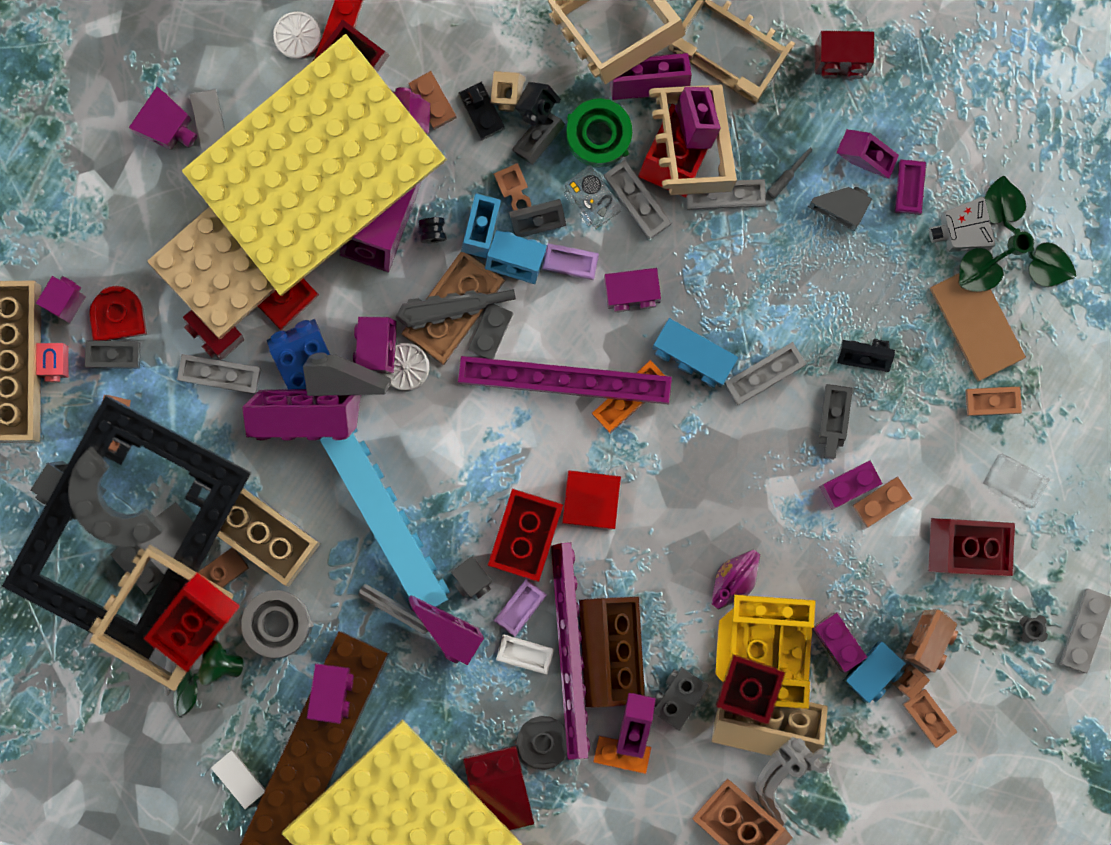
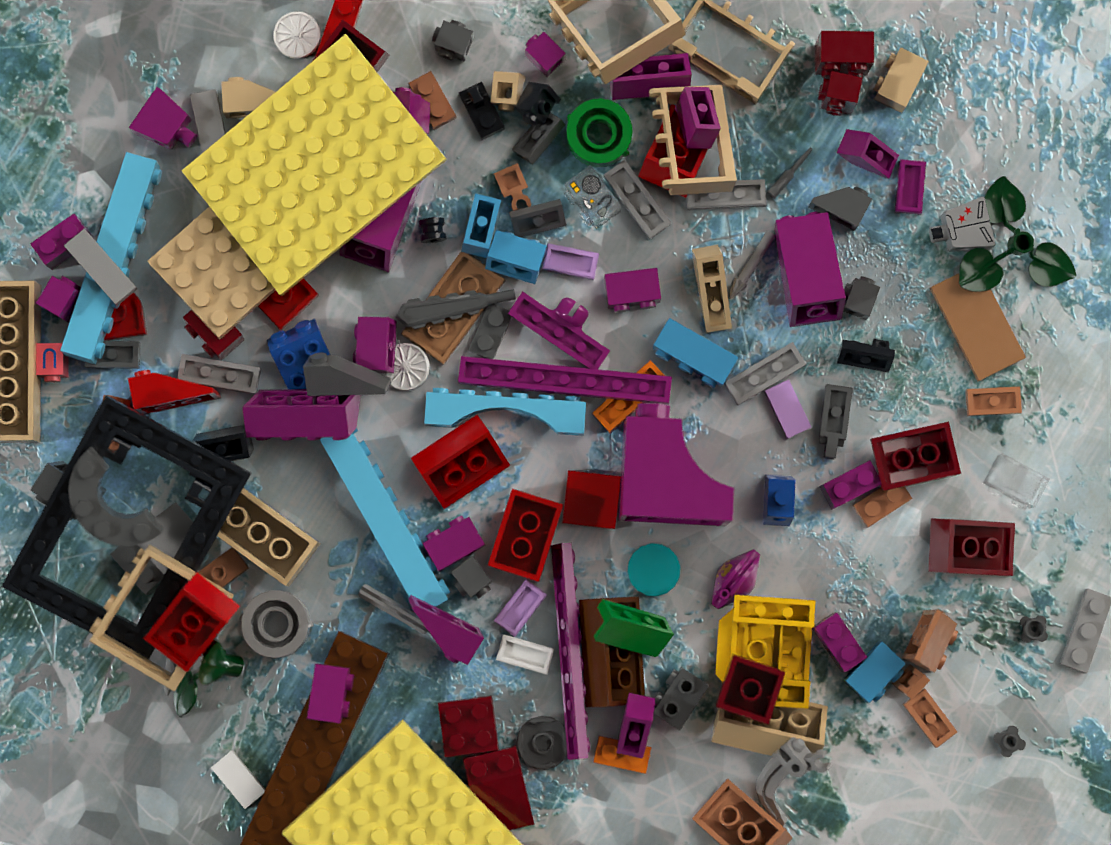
none -> magenta brick [30,214,95,270]
none -> medium azure brick [60,152,162,365]
none -> light grey tile [64,229,137,306]
none -> red slope [128,370,221,415]
none -> black brick [192,425,254,461]
none -> tan slope [221,77,275,119]
none -> red slope [411,415,511,509]
none -> magenta brick [423,515,486,572]
none -> medium azure arch [424,388,586,436]
none -> dark grey brick [432,20,474,62]
none -> dark red brick [438,695,499,757]
none -> magenta plate [508,291,610,369]
none -> magenta brick [525,32,566,77]
none -> green panel [593,599,674,657]
none -> magenta brick [619,403,734,526]
none -> teal tile [627,543,681,596]
none -> tan slope [692,245,732,333]
none -> light grey piece [729,231,776,299]
none -> blue torso [763,475,796,526]
none -> lavender tile [764,380,811,439]
none -> magenta slope [774,212,846,327]
none -> dark red brick [817,71,863,116]
none -> dark grey brick [843,276,880,320]
none -> dark red slope [870,421,961,491]
none -> tan brick [873,47,929,113]
none -> dark grey plate [994,726,1026,757]

